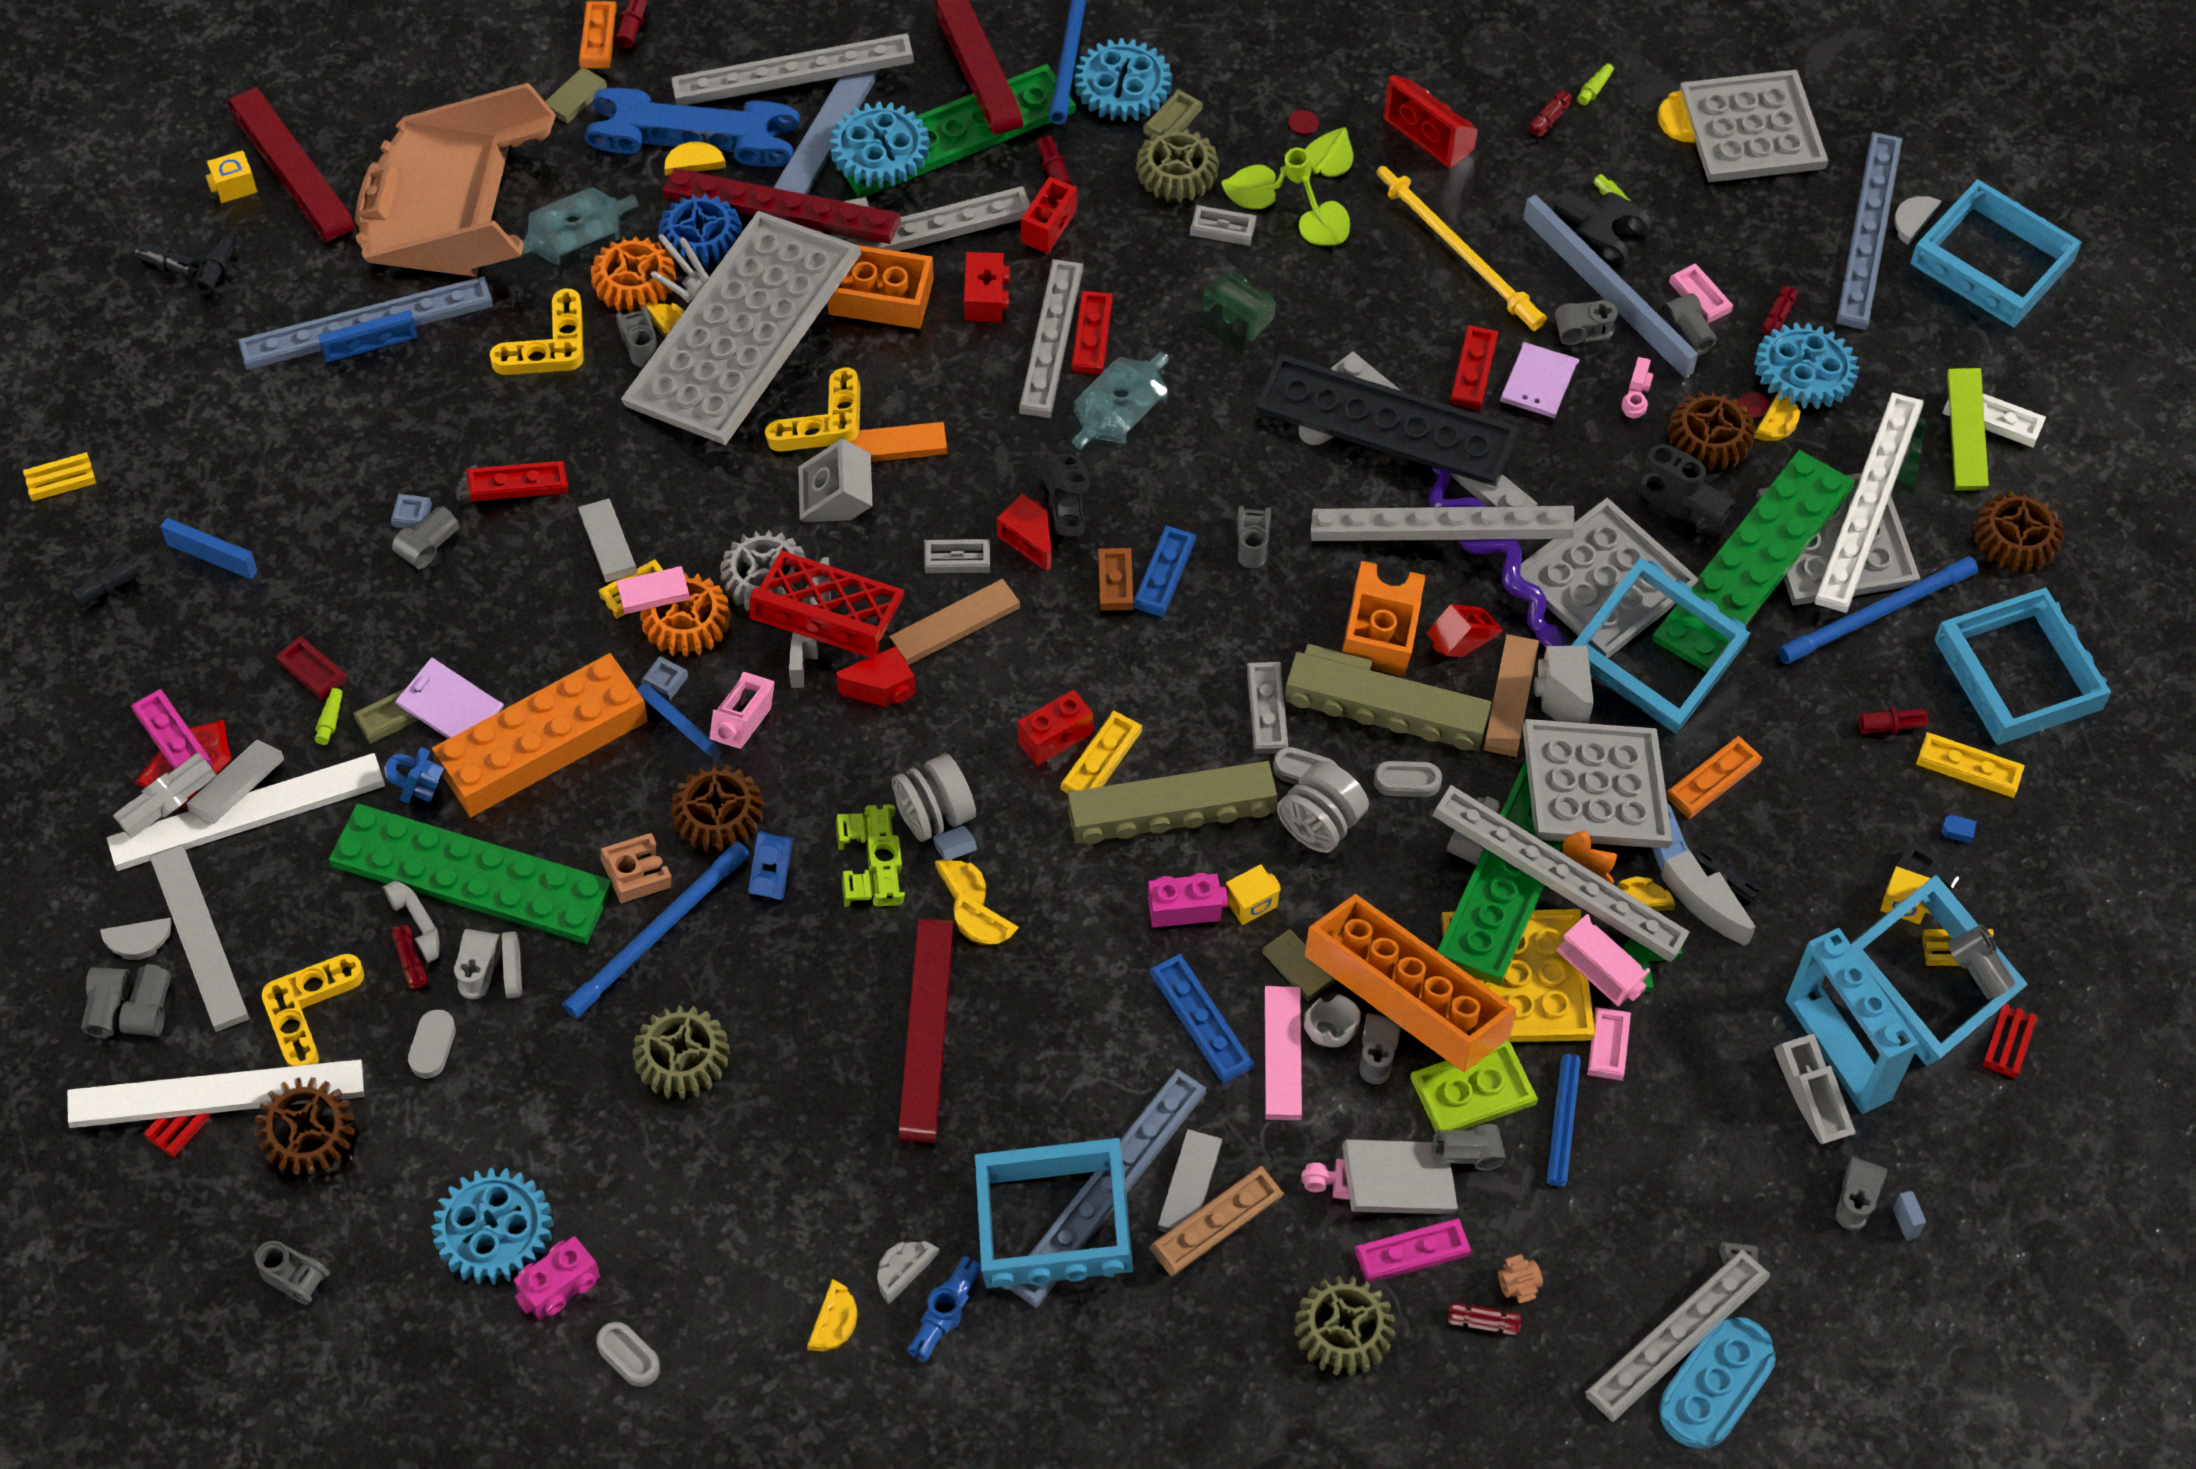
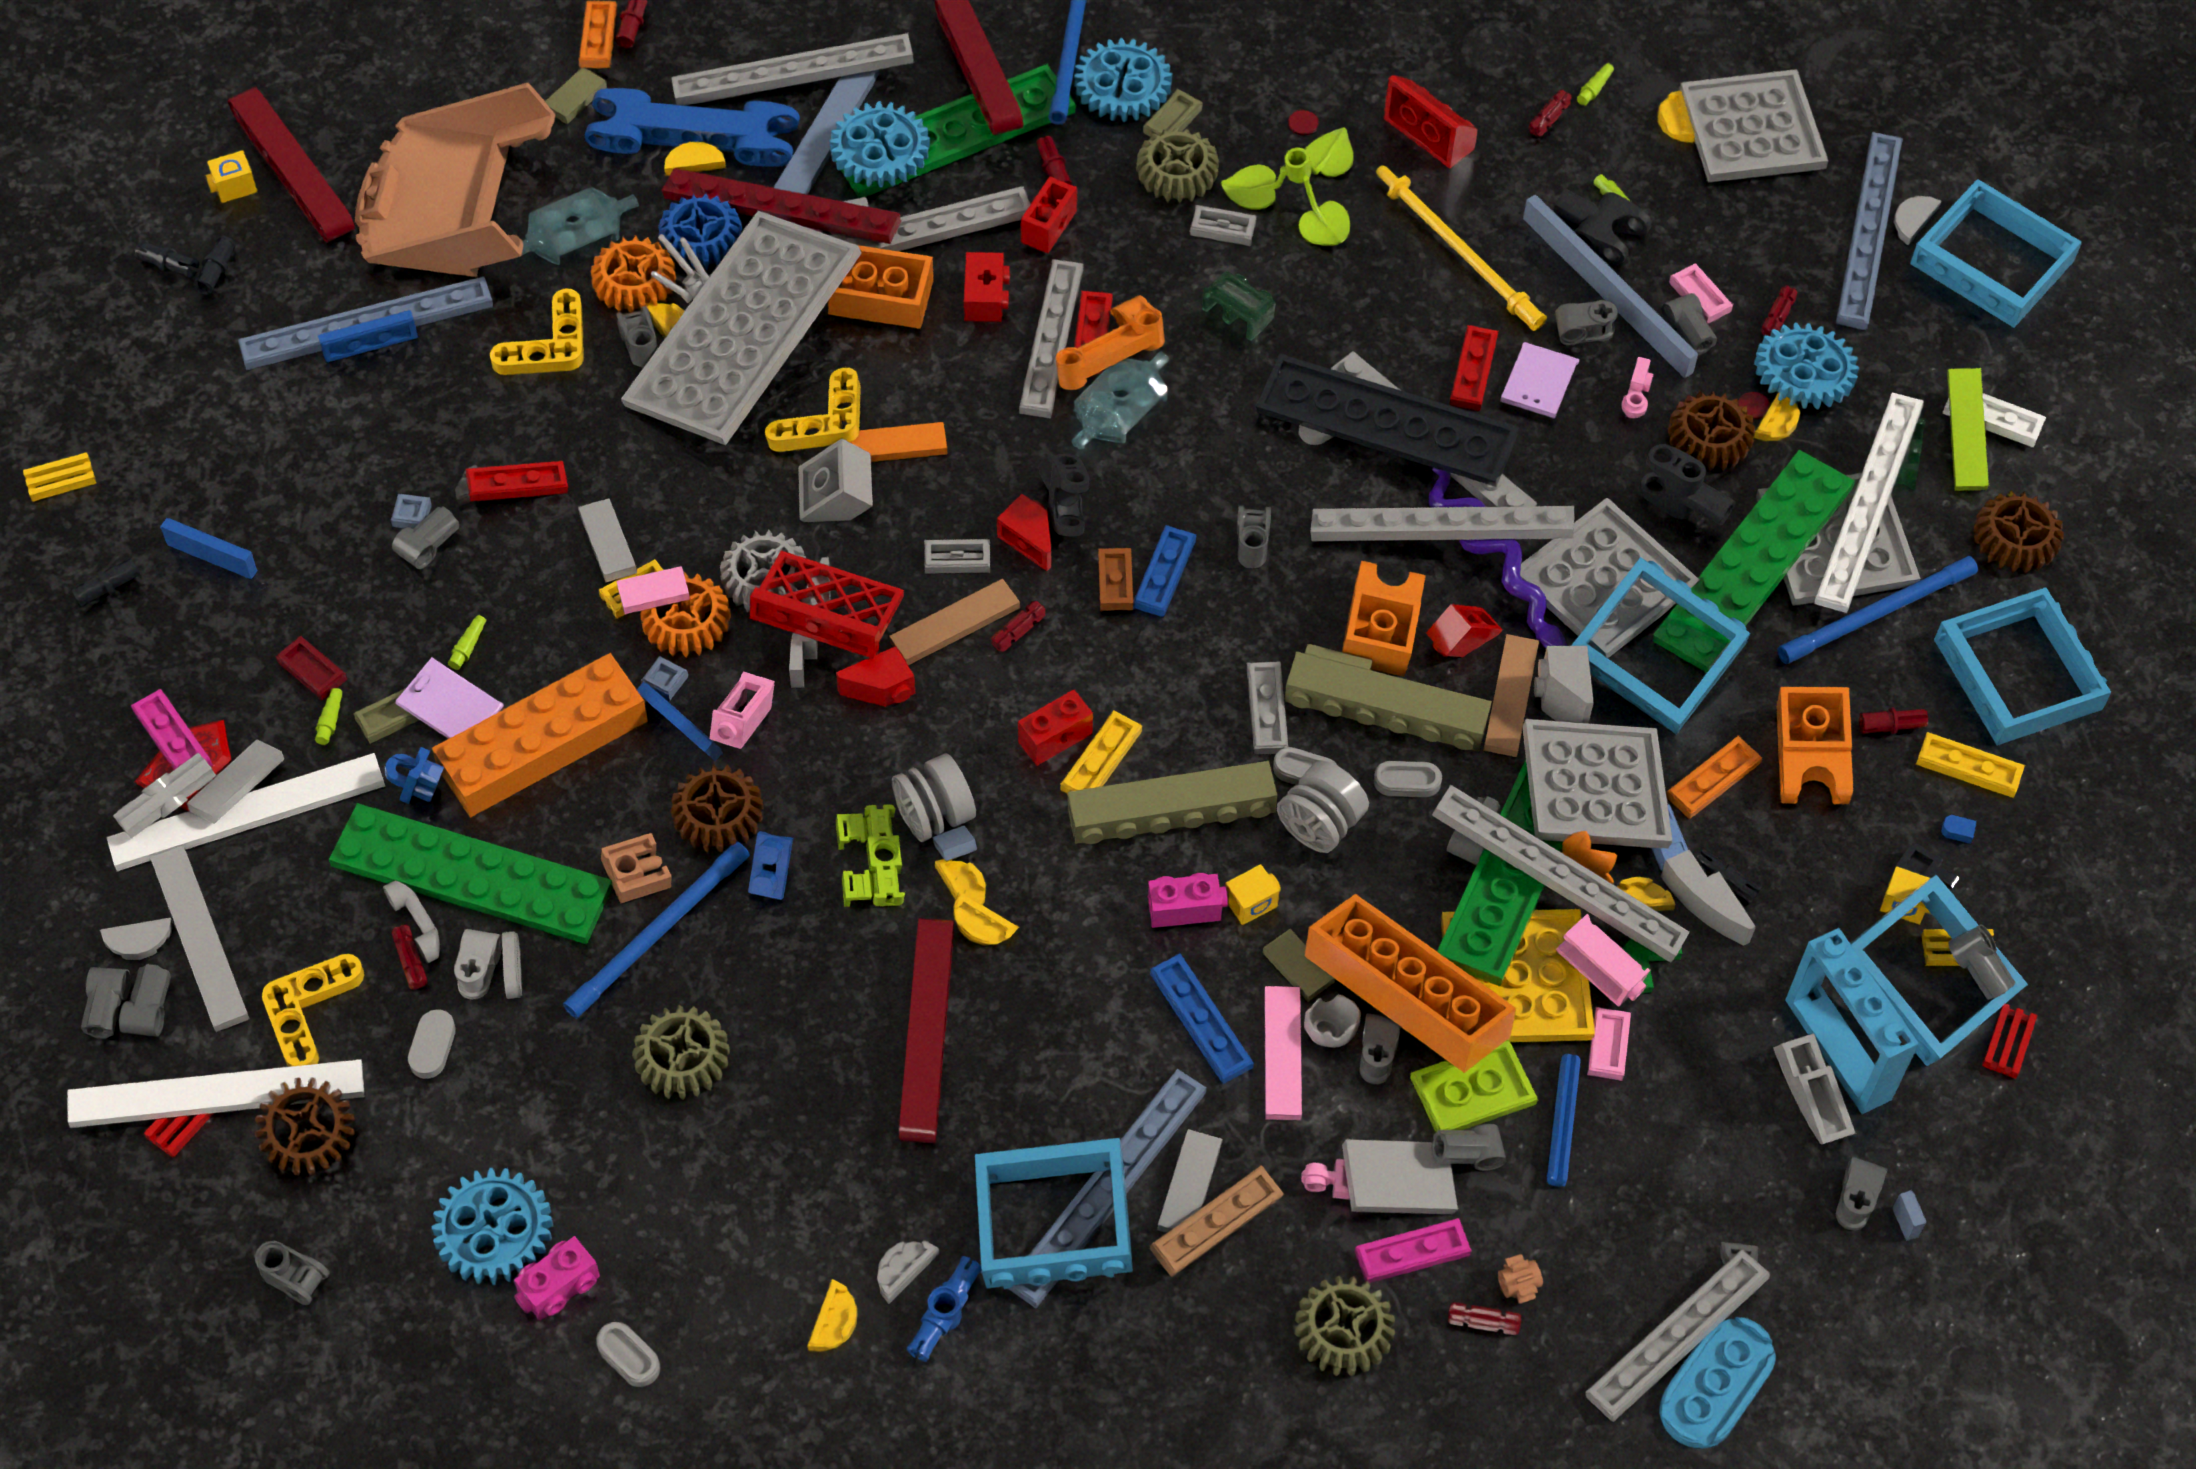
none -> lime animal [448,615,486,670]
none -> dark red axle [991,600,1046,652]
none -> orange piece [1056,295,1165,390]
none -> orange brick [1776,687,1853,804]

